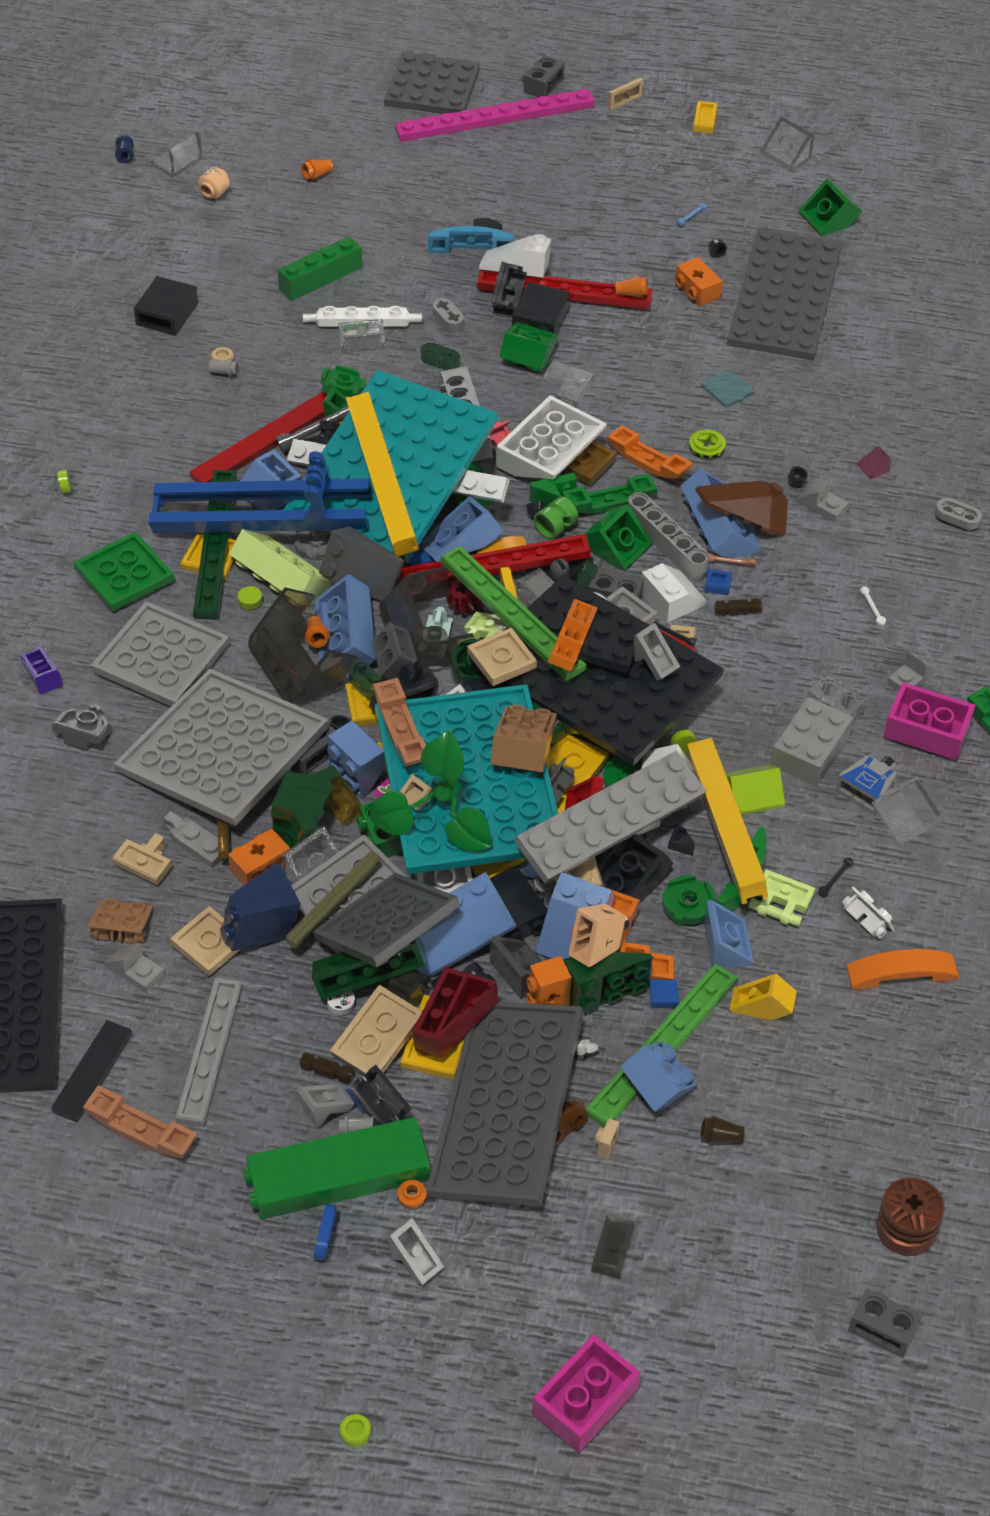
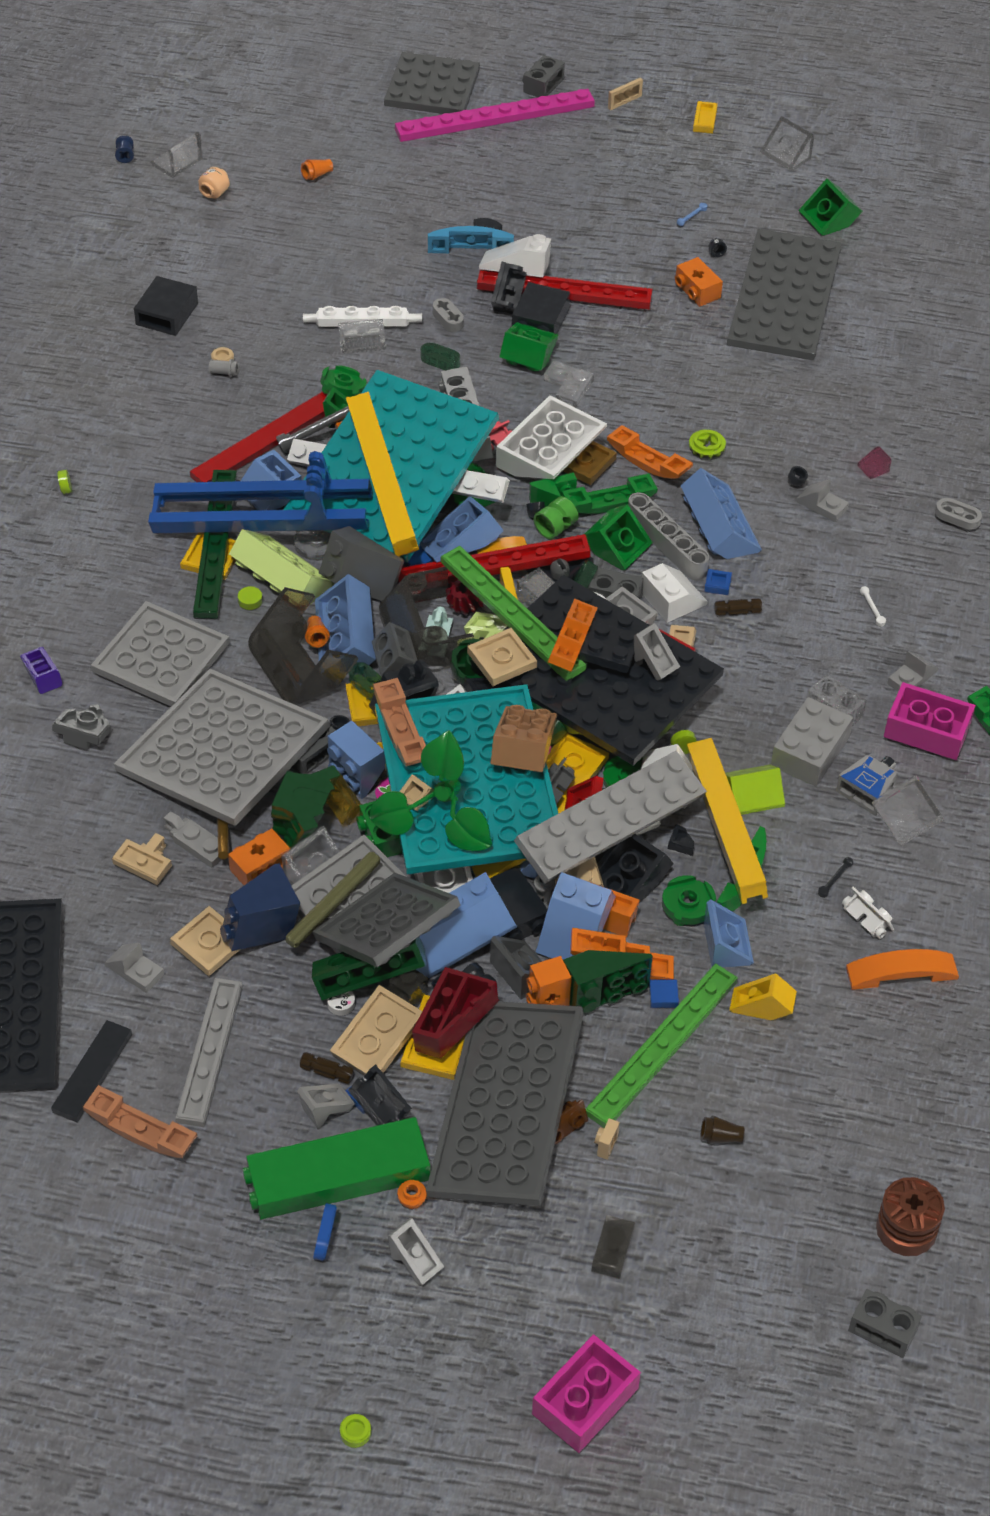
green plate [73,532,175,612] -> none
medium nougat hinge [87,899,153,943] -> none
green brick [278,236,362,301] -> none
black wheel [315,420,340,445] -> none
light grey pin [339,1116,376,1134] -> none
light nougat torso [568,904,629,967] -> none
white plant [575,1039,598,1059] -> none
orange cone [616,275,648,298] -> none
medium blue slope [620,1041,697,1112] -> none
black hinge [654,621,696,647] -> none
reddish brown wedge [695,481,788,537] -> none
clear light blue piece [701,369,755,408] -> none
nougat hinge [709,553,756,568] -> none
yellowish green plate [748,869,816,927] -> none

